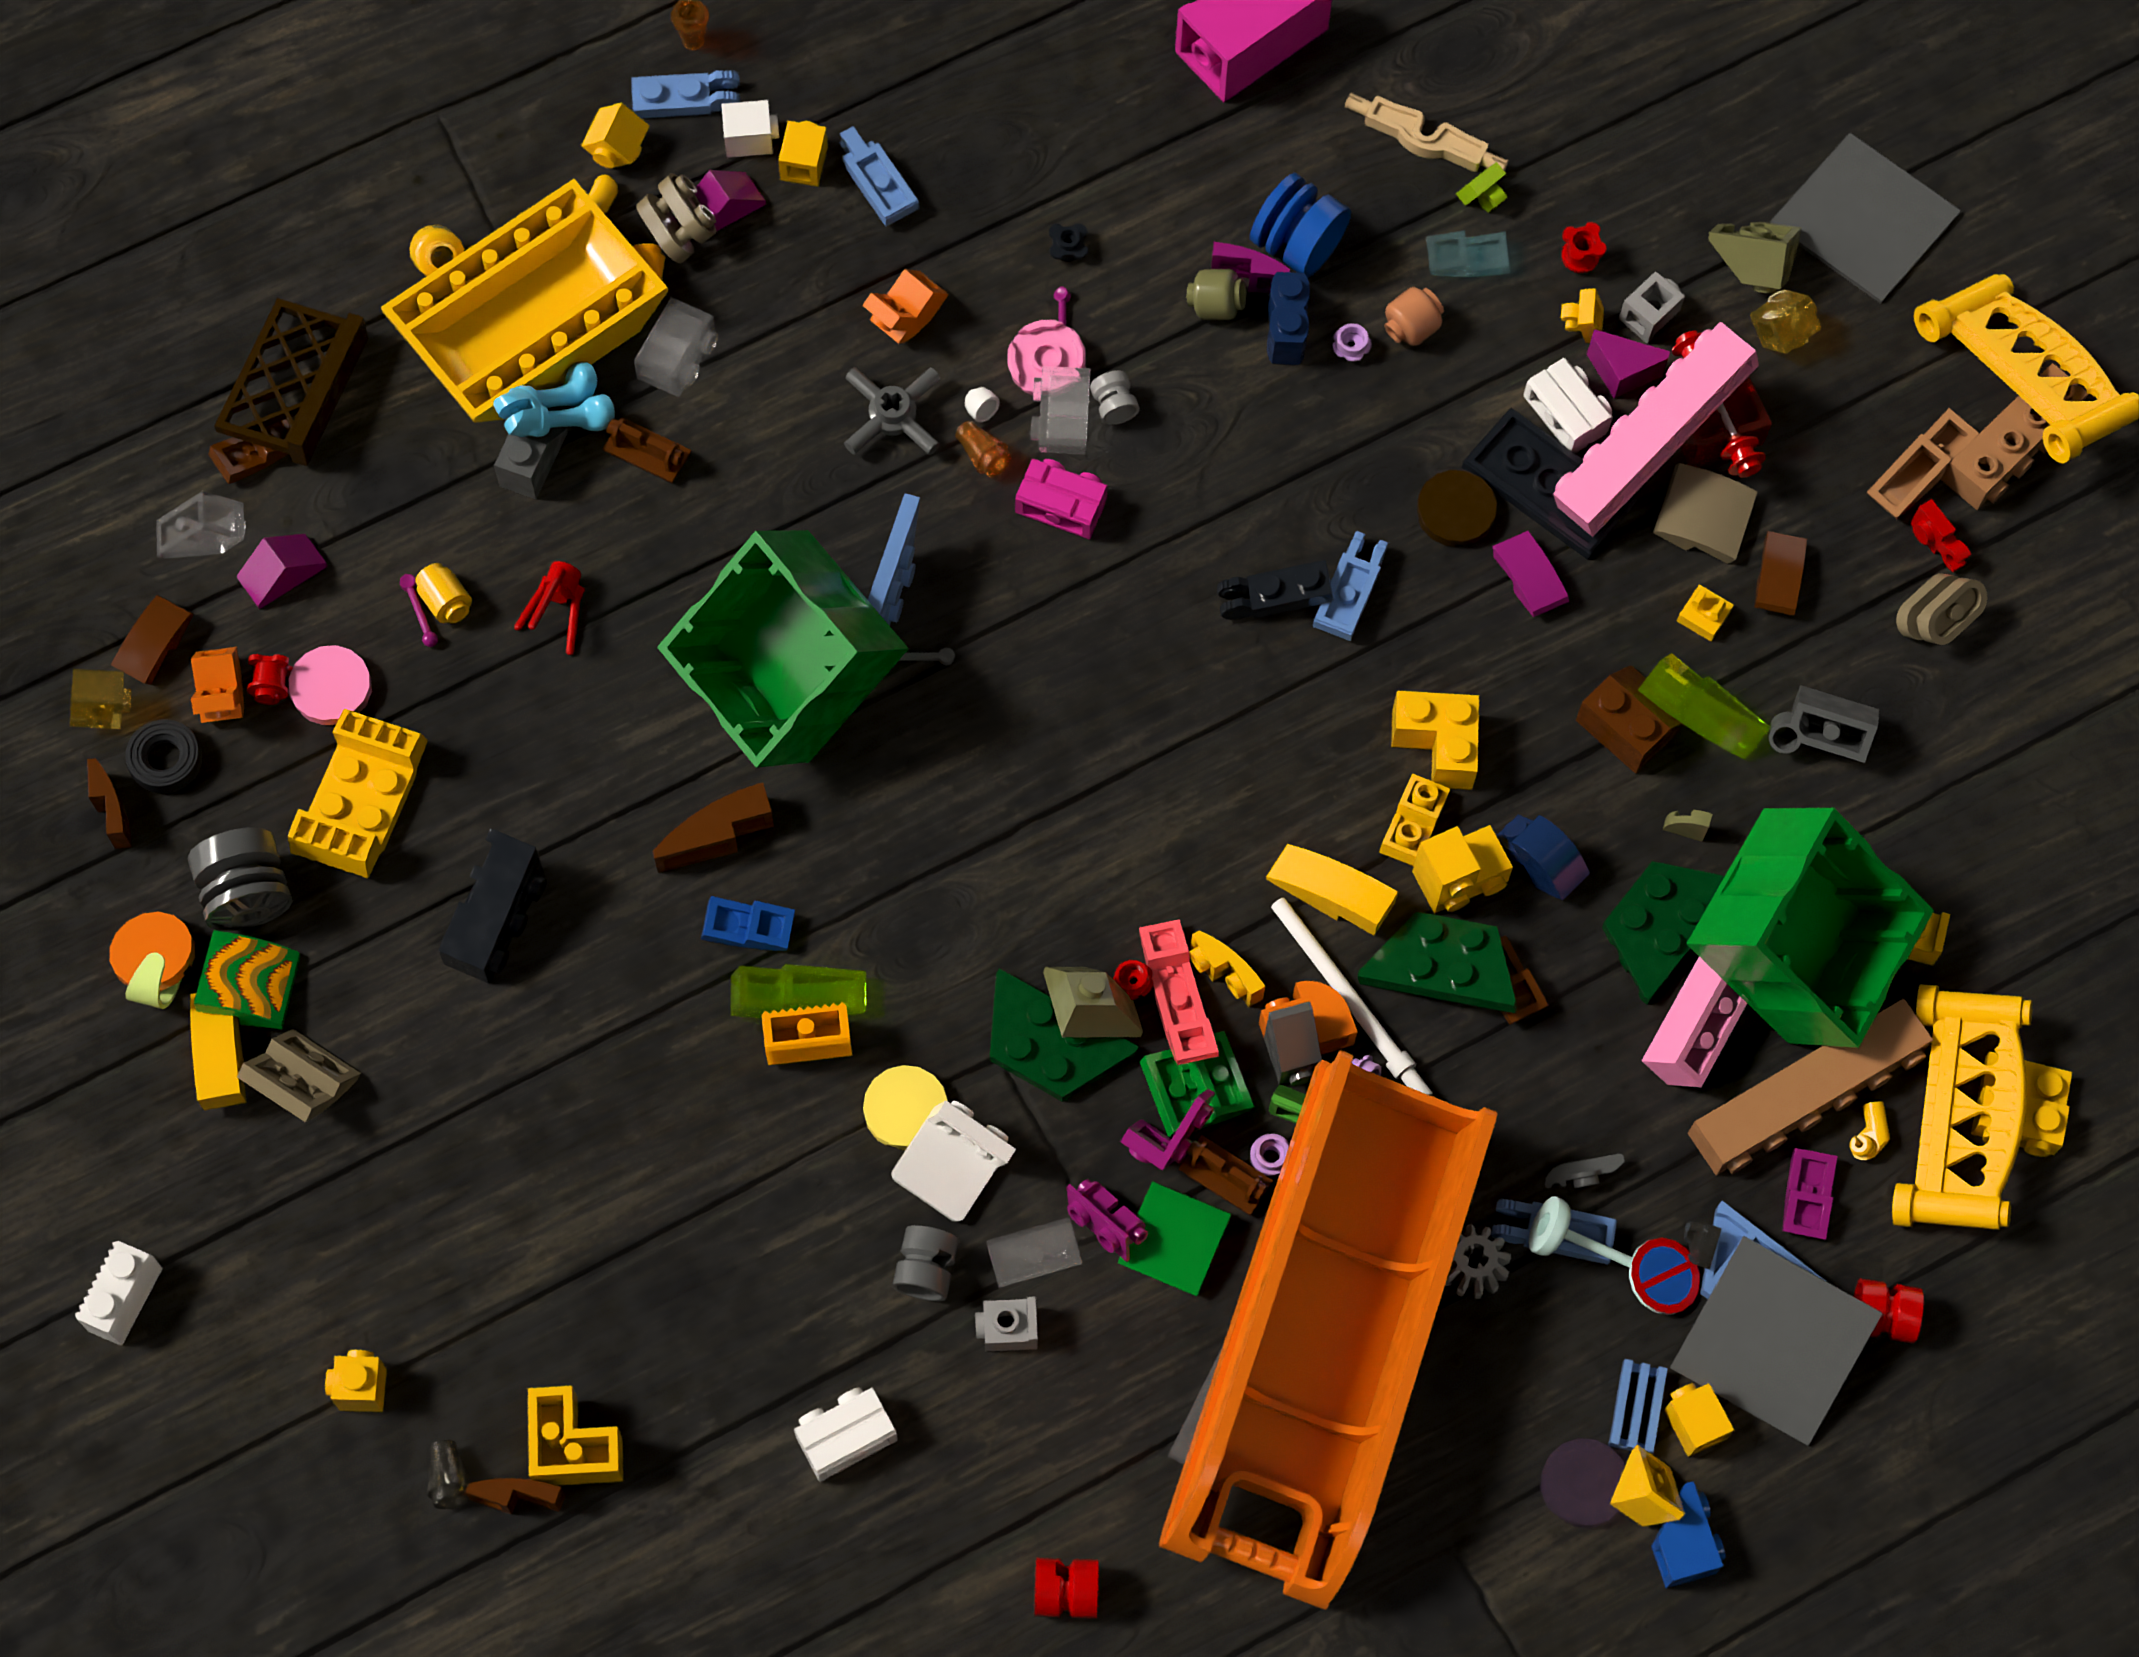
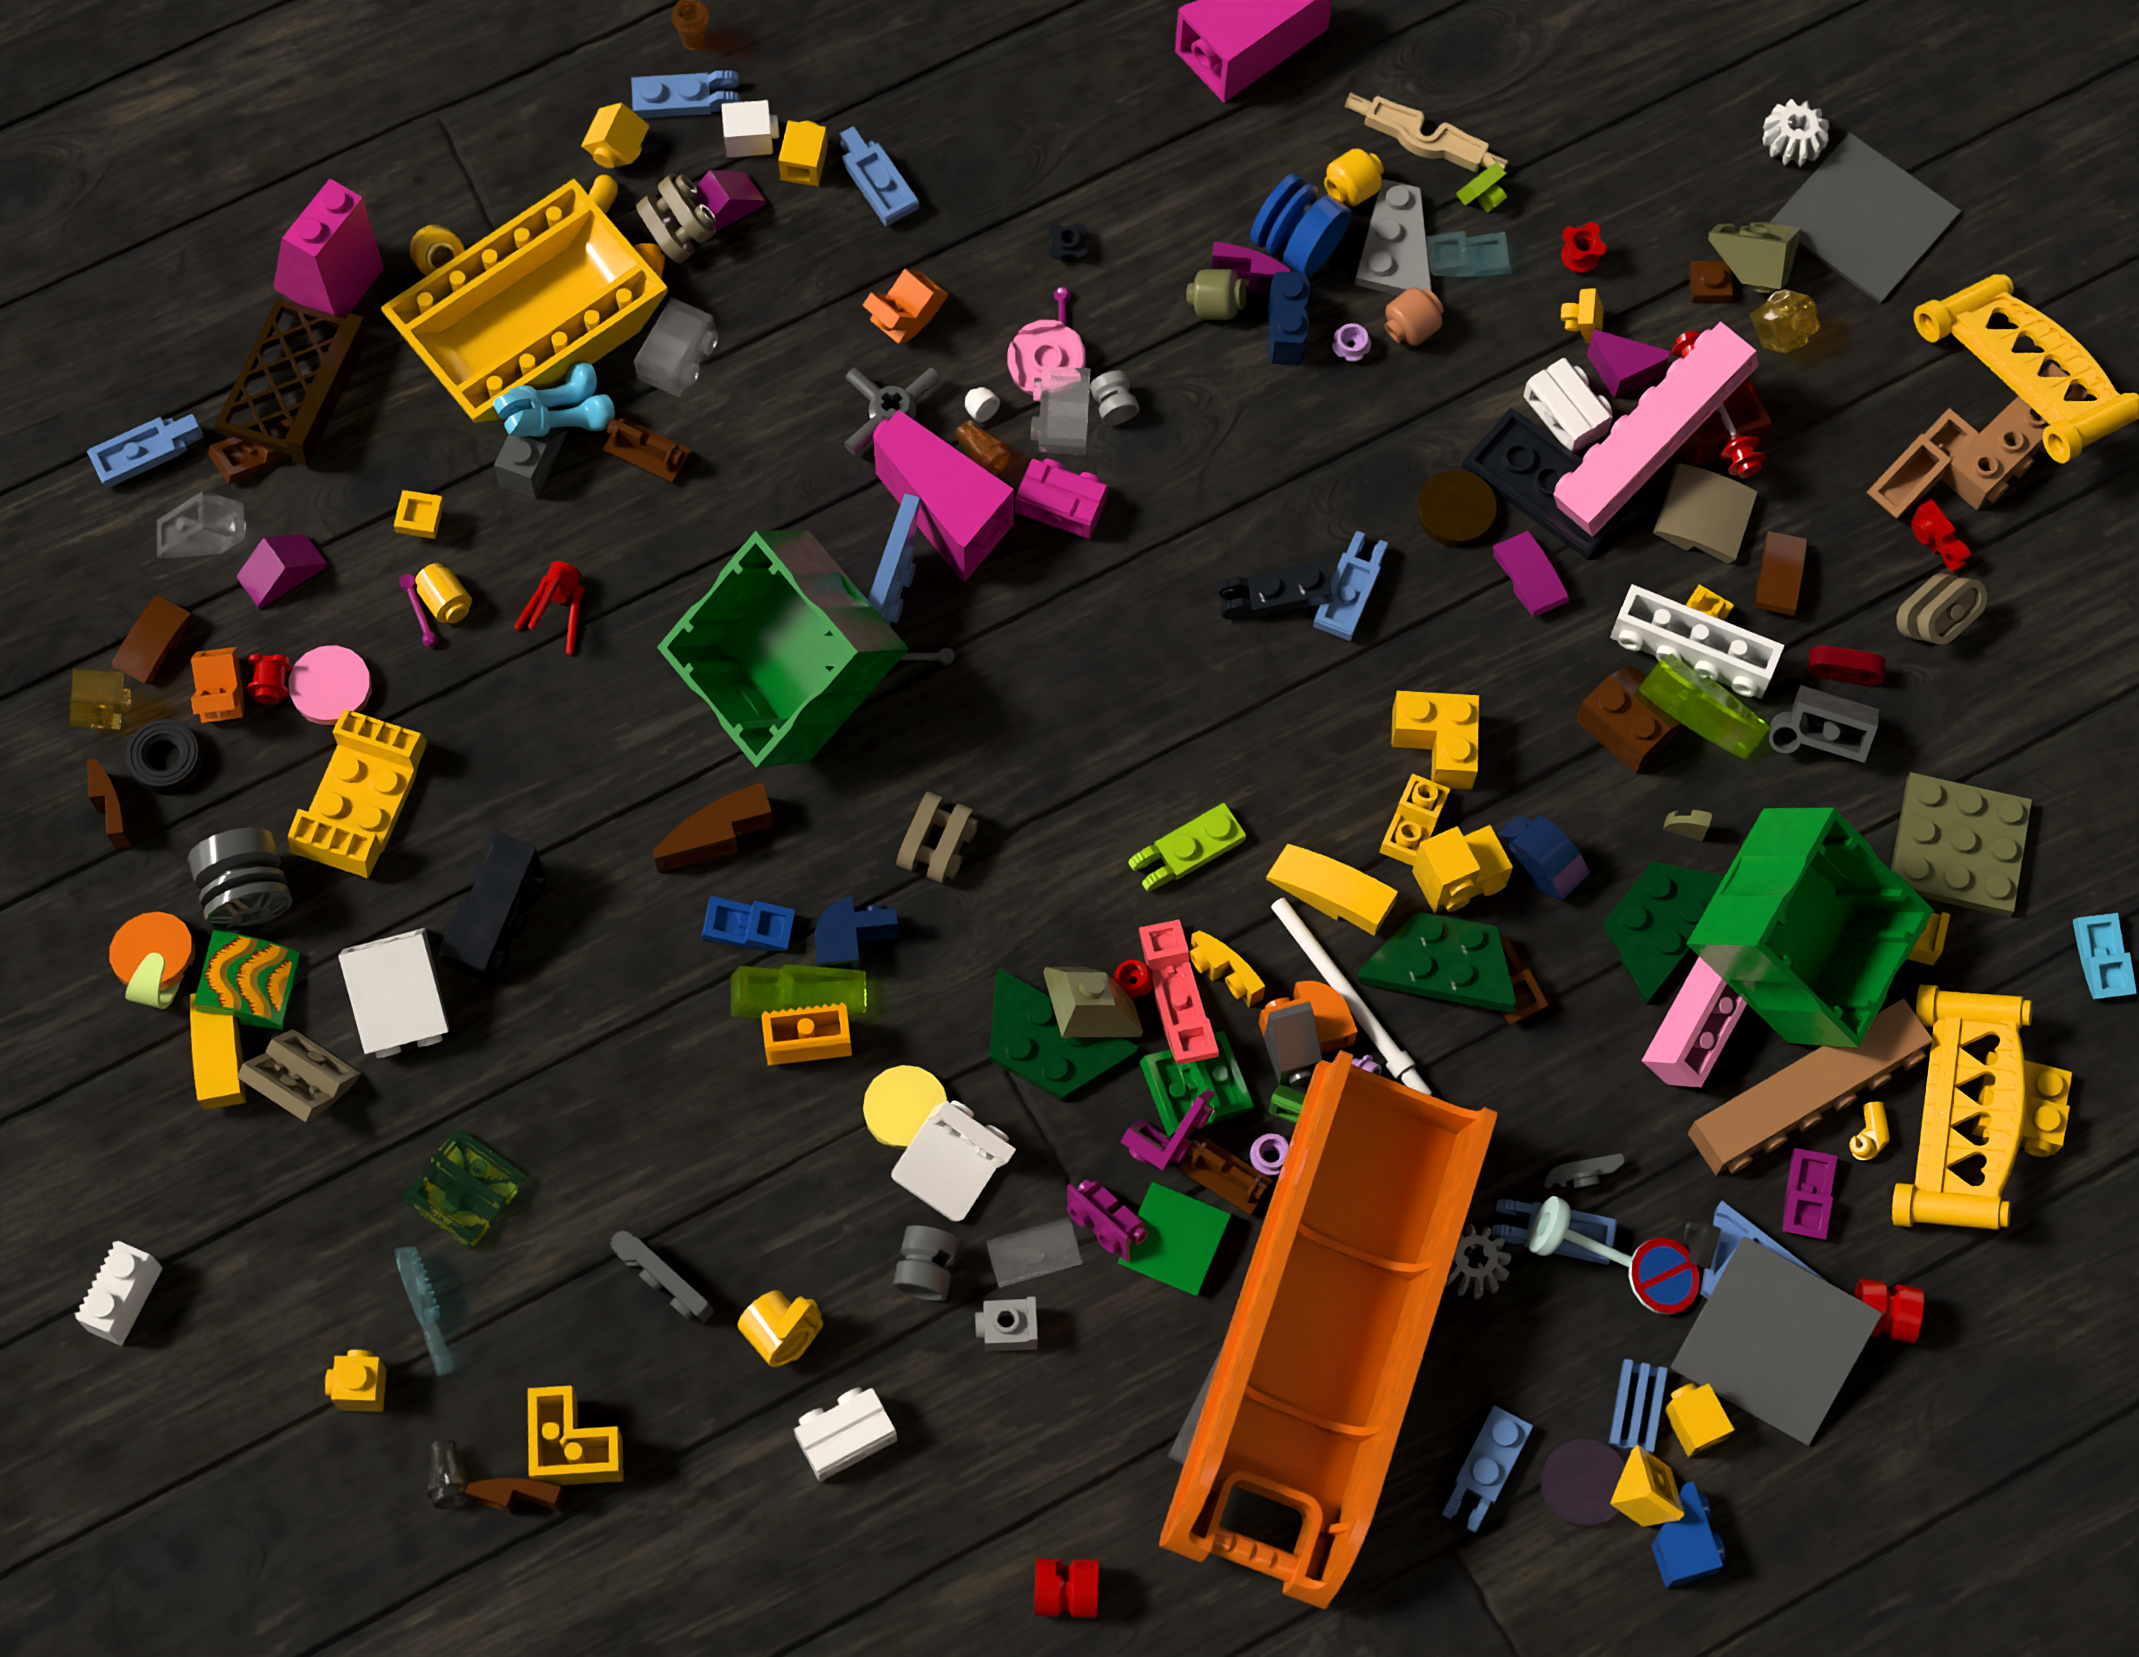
light grey brick [1619,271,1685,344] -> none
none -> medium blue hinge [87,414,204,489]
none -> dark pink slope [274,179,384,318]
none -> white slope [338,928,449,1058]
none -> yellow tile [394,490,444,539]
none -> clear light blue piece [394,1246,455,1376]
none -> clear green slope [403,1128,526,1250]
none -> dark grey hinge [610,1230,714,1323]
none -> yellow piece [738,1290,823,1368]
none -> dark blue brick [815,896,899,977]
none -> dark pink slope [873,410,1014,582]
none -> dark tan brick [896,791,979,884]
none -> lime hinge [1128,803,1246,892]
none -> yellow head [1324,149,1384,207]
none -> light grey wing [1355,179,1431,296]
none -> medium blue hinge [1442,1405,1533,1532]
none -> white brick [1610,585,1784,699]
none -> reddish brown plate [1688,261,1733,303]
none -> white gear [1763,99,1829,167]
none -> dark red beam [1807,645,1886,686]
none -> olive plate [1891,772,2032,918]
none -> medium azure slope [2073,913,2137,999]

